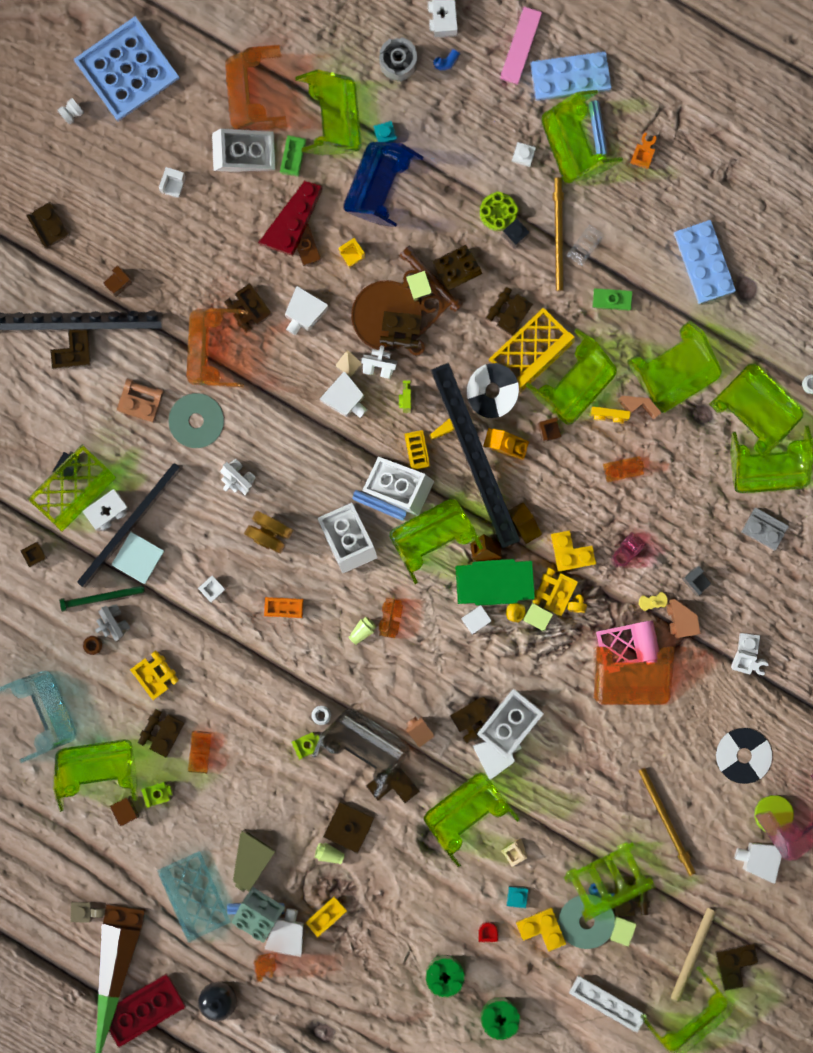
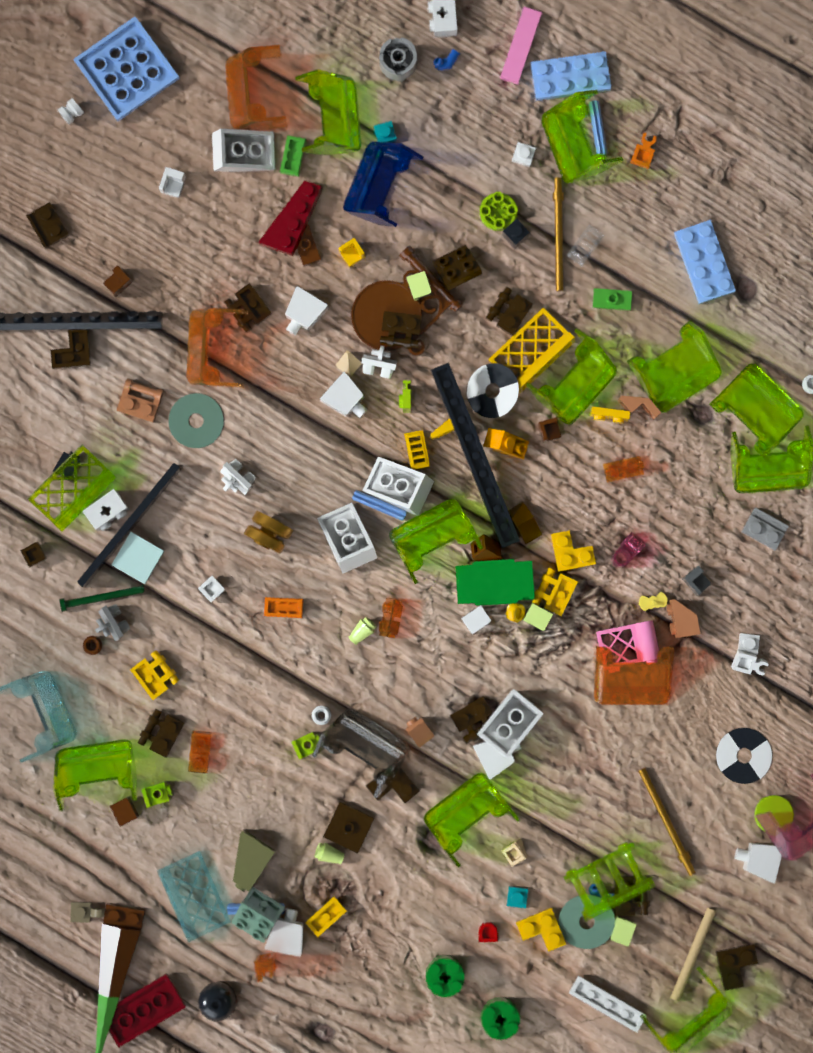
yellow tile [567,594,587,613] -> none

